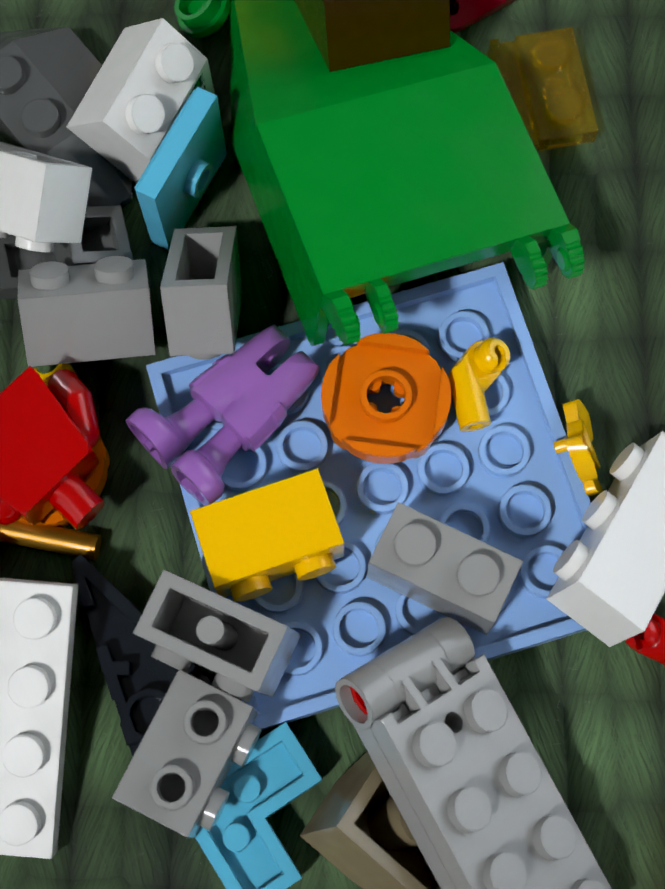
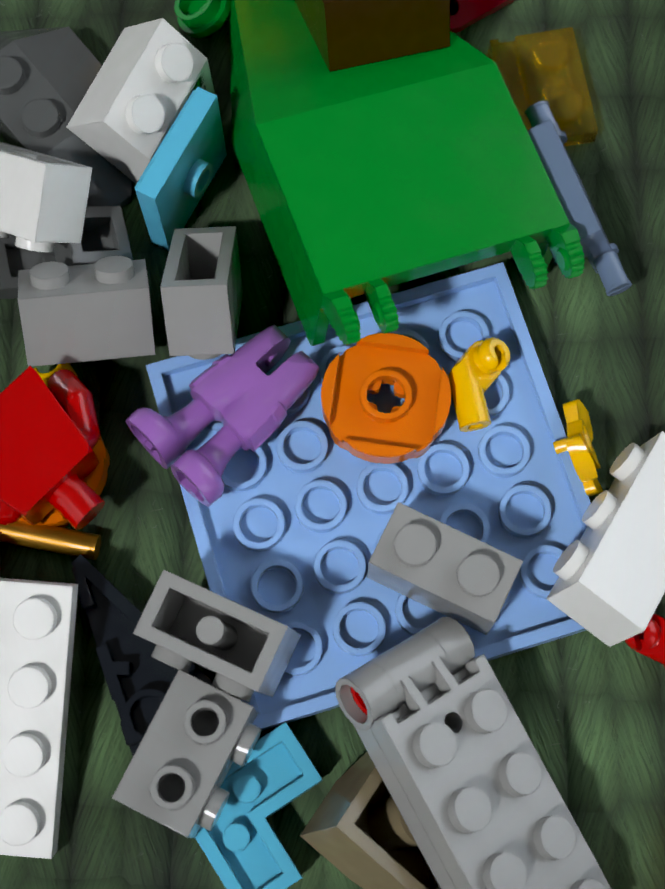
yellow brick [190,468,344,602] -> none
none -> sand blue plate [525,101,632,296]

